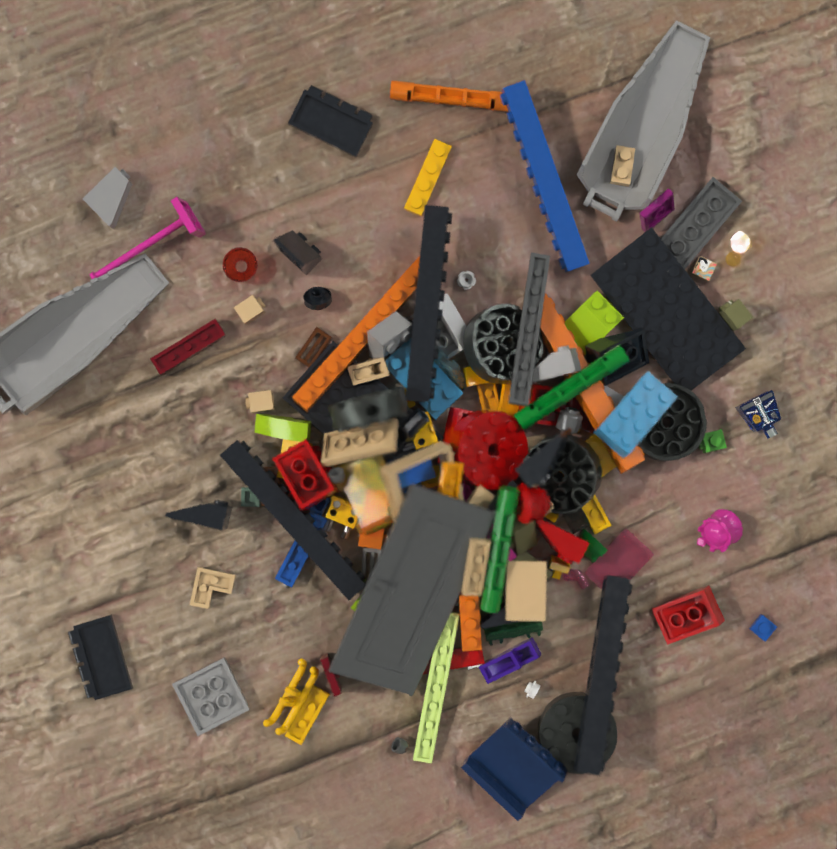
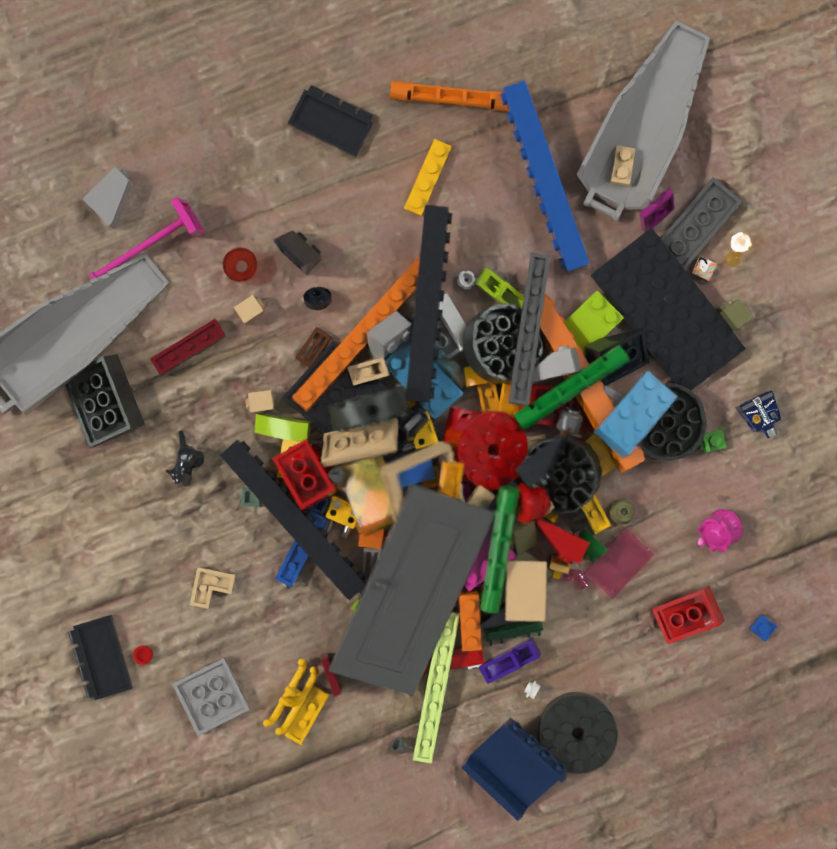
black slope [165,500,232,530] -> none
tan tile [461,538,491,596] -> none
black brick [573,575,632,776] -> none
none -> pearl dark grey slope [65,354,145,448]
none -> red tile [133,645,153,665]
none -> black animal [166,430,204,487]
none -> lime slope [474,268,524,310]
none -> olive cone [609,498,636,524]

